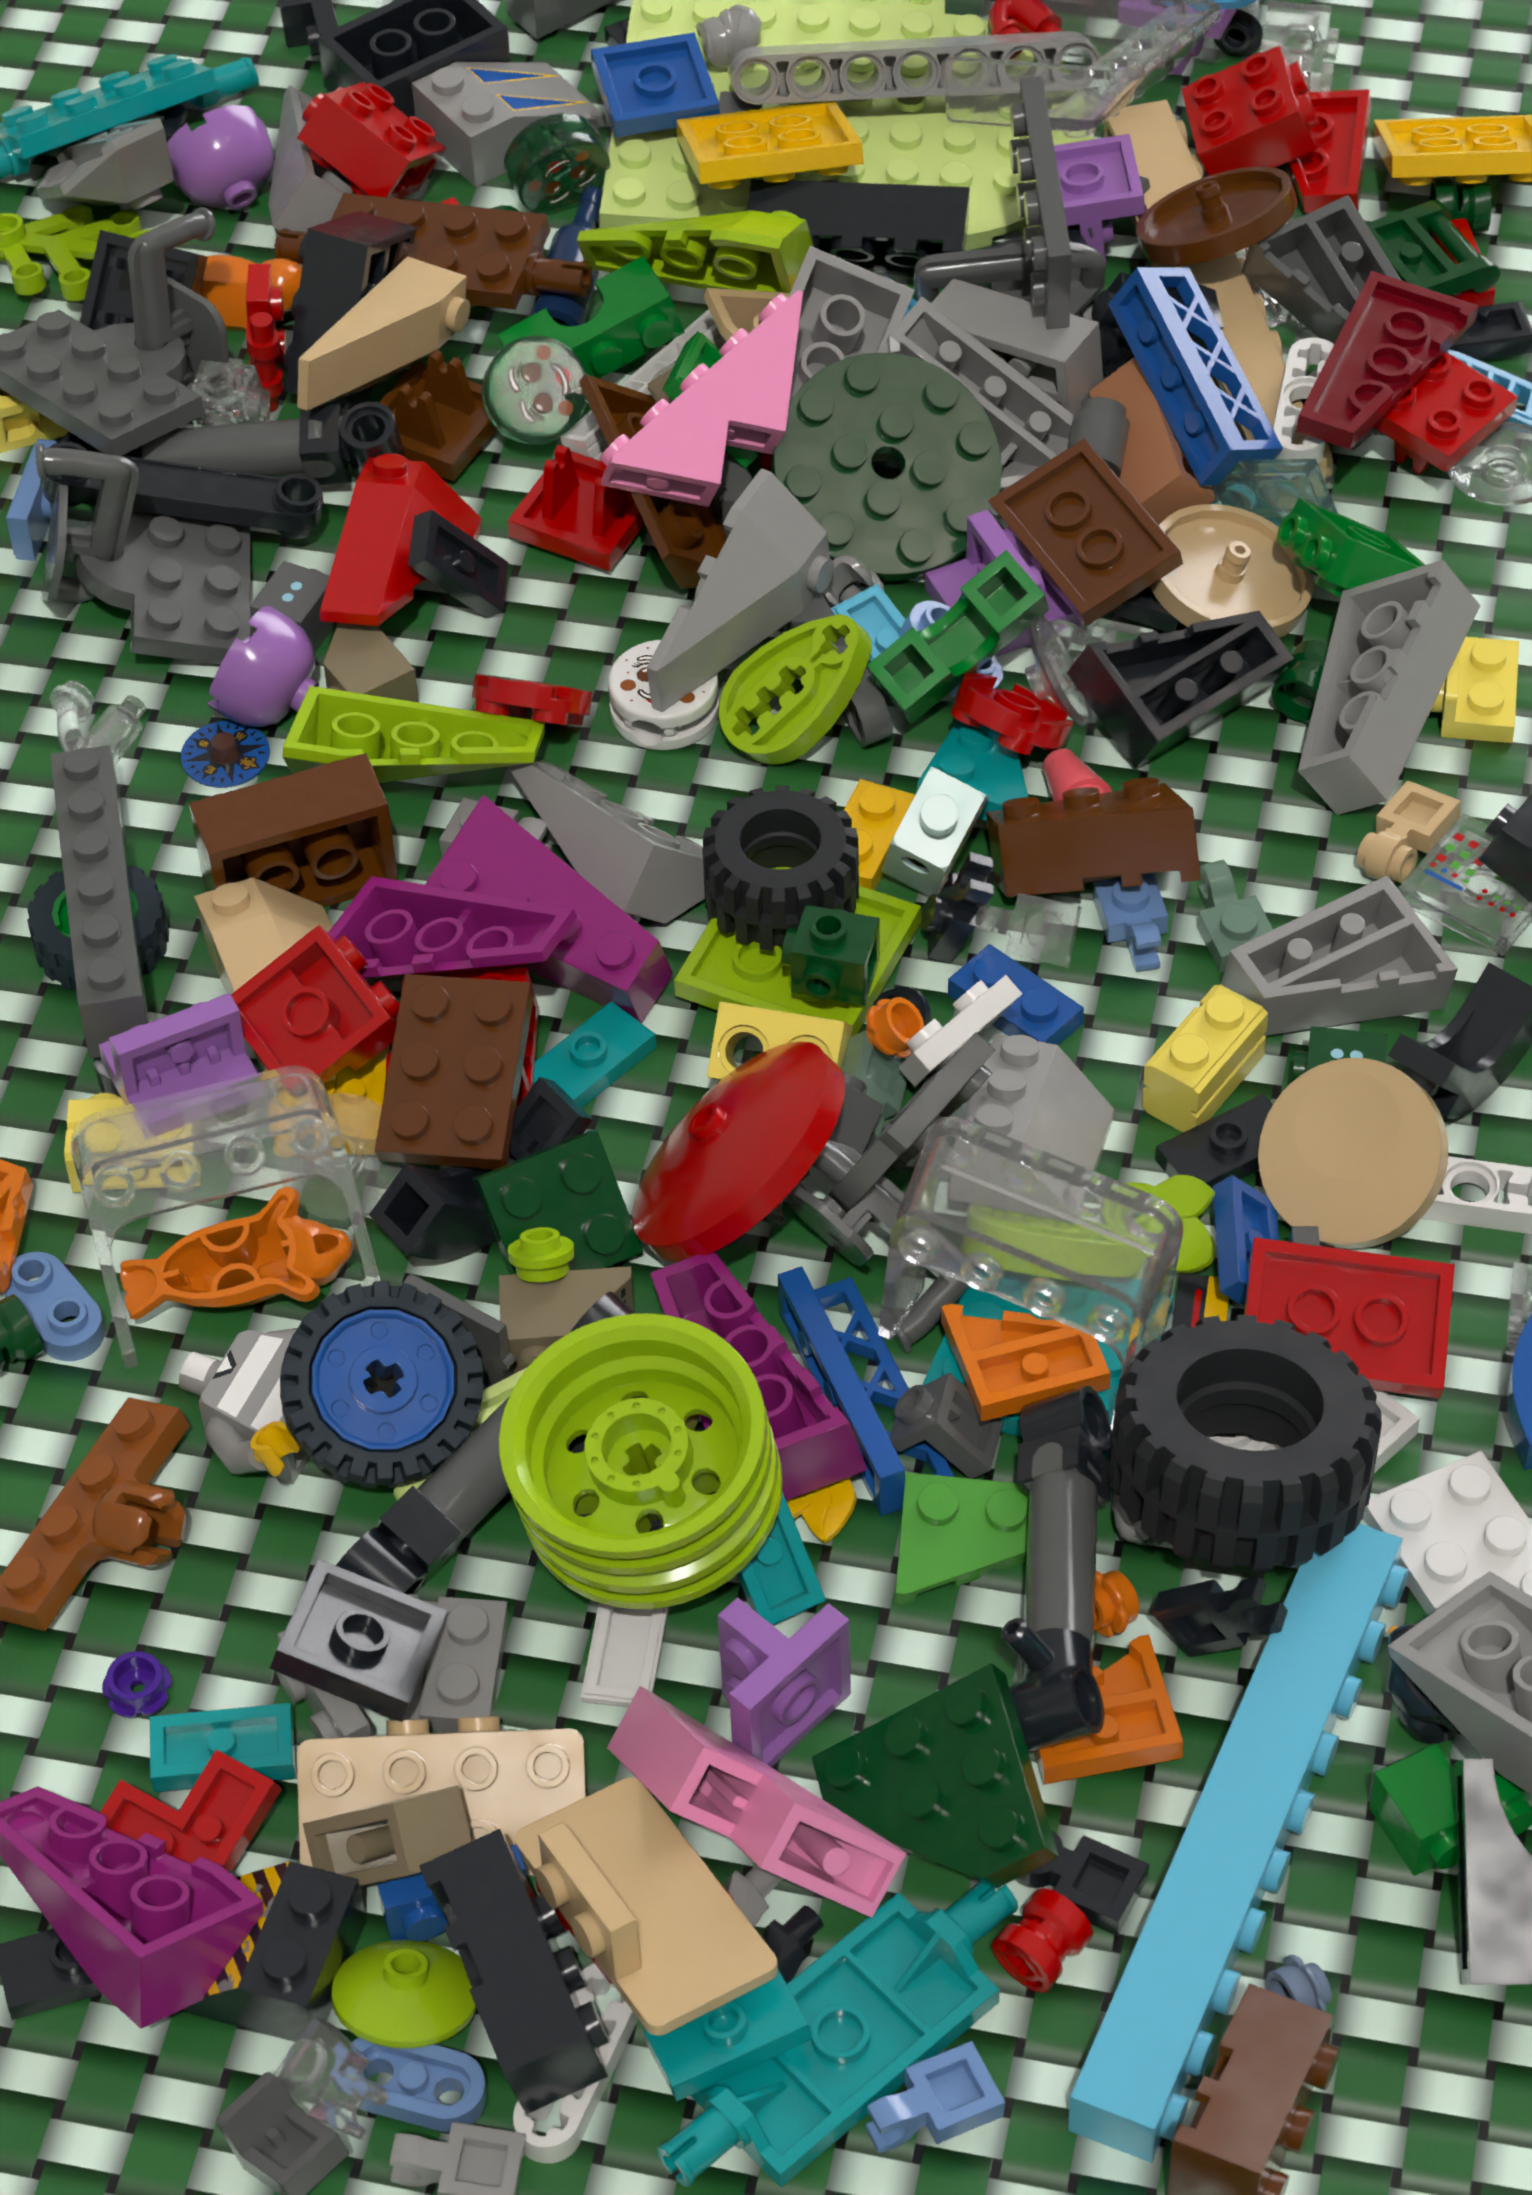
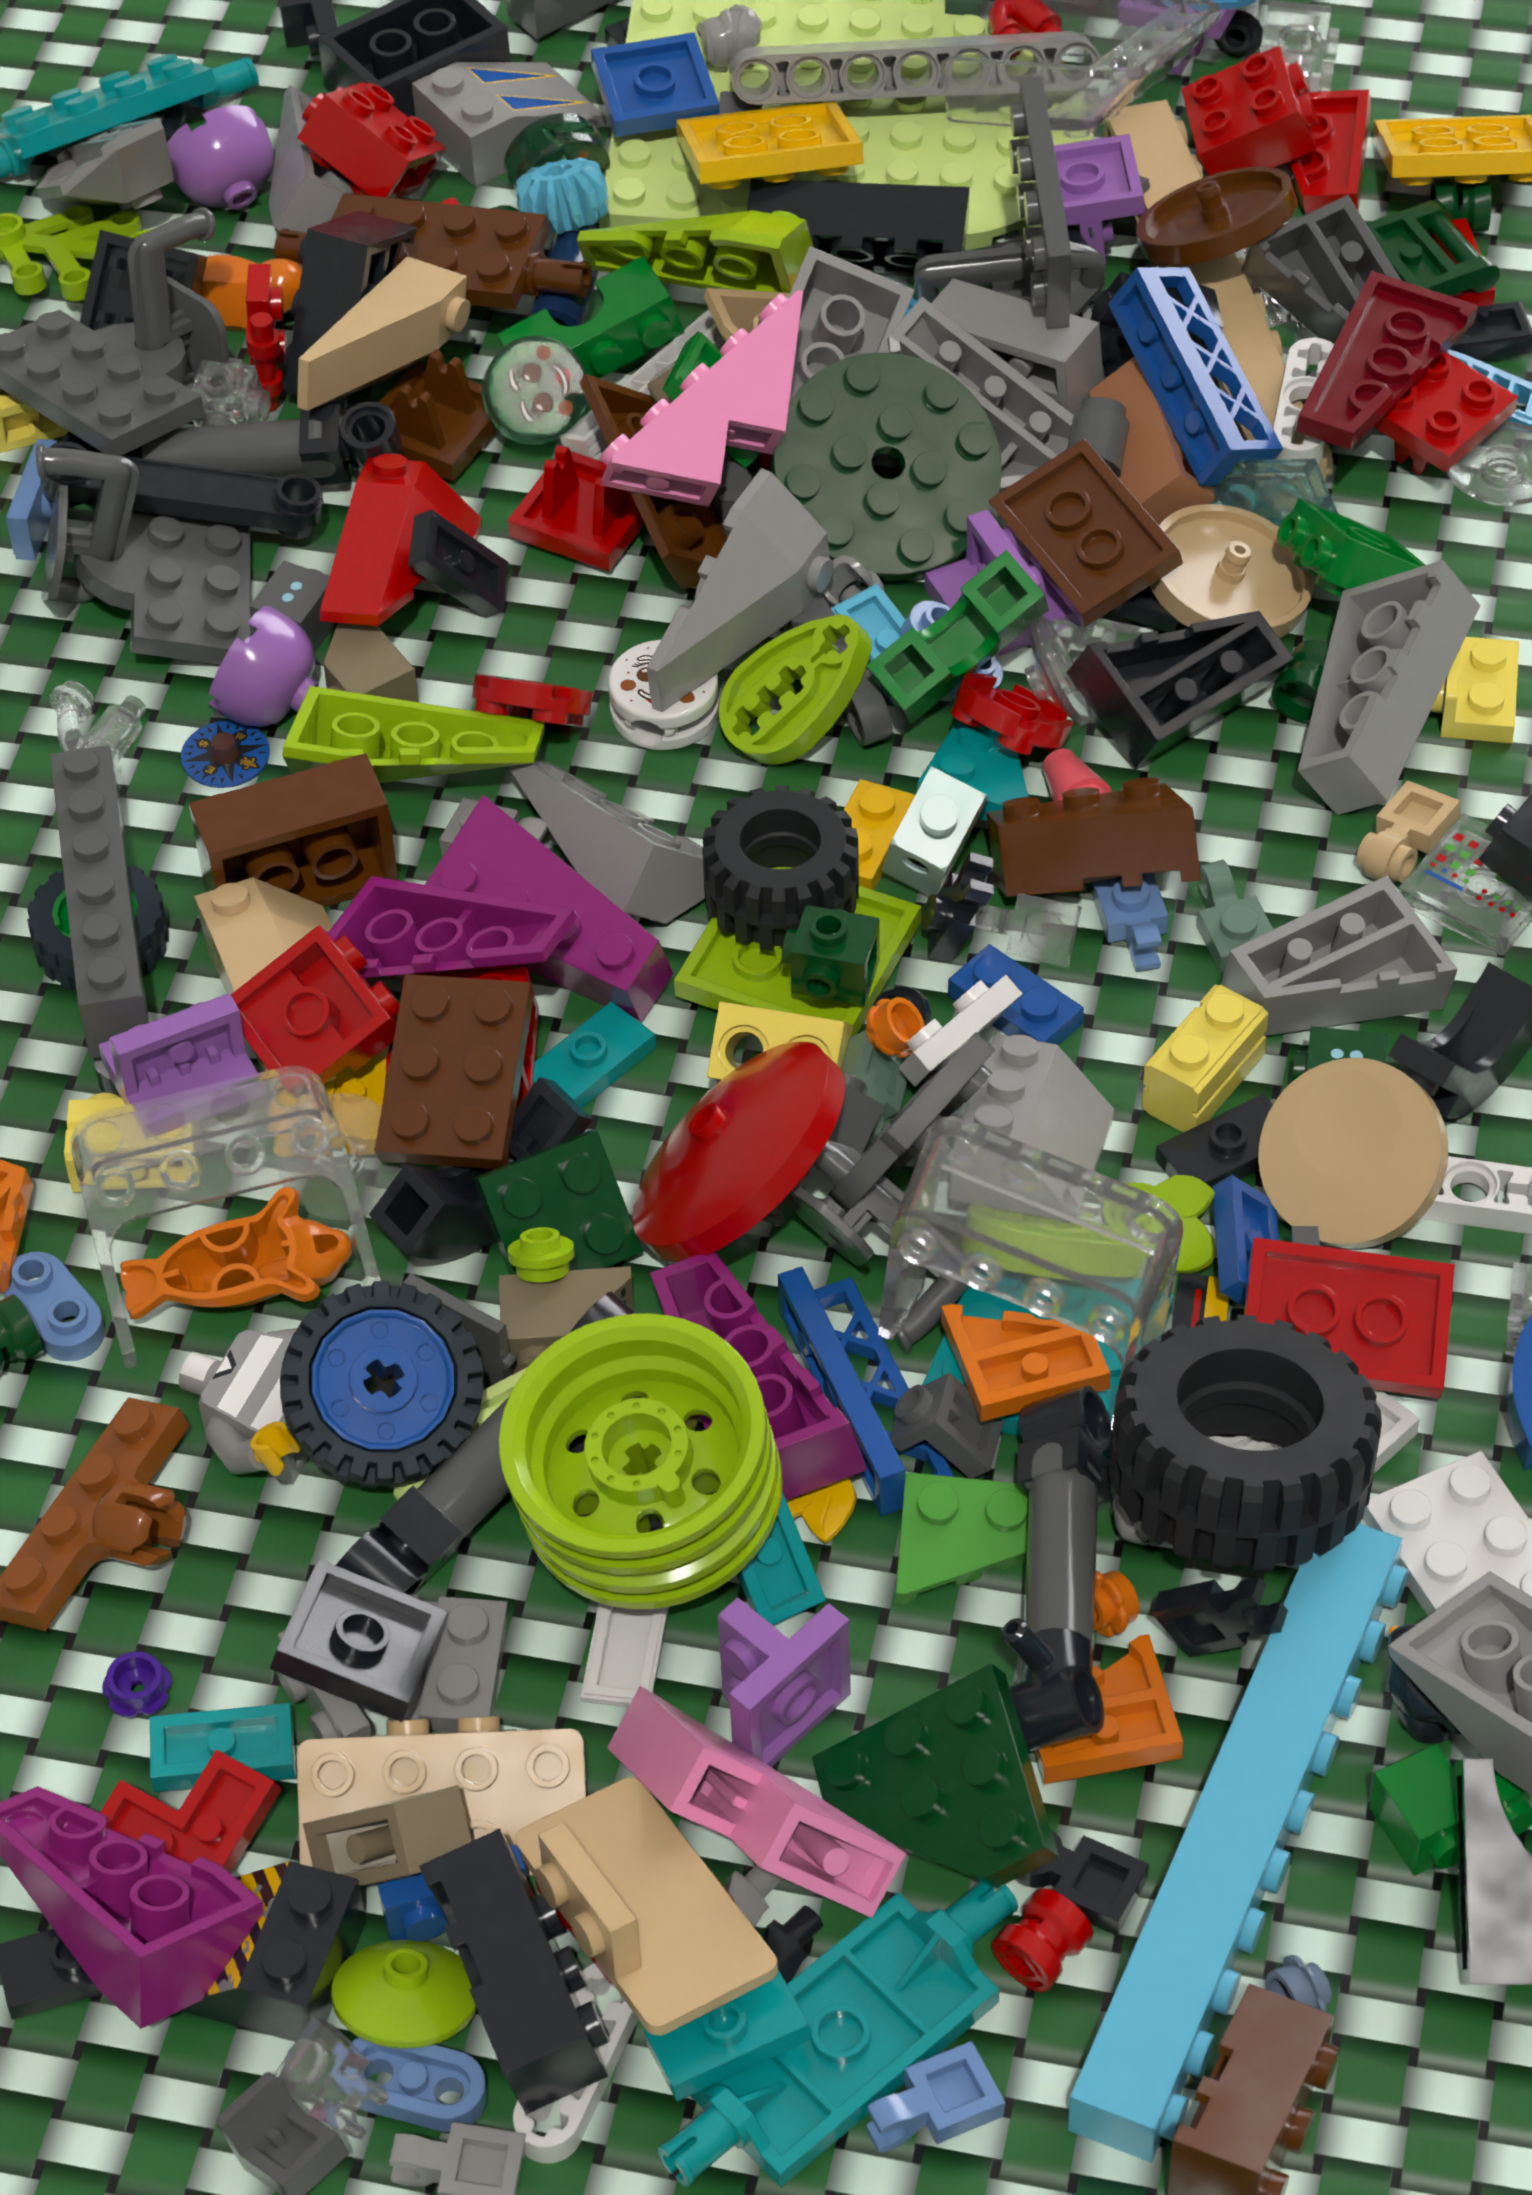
none -> medium azure gear [516,157,609,235]

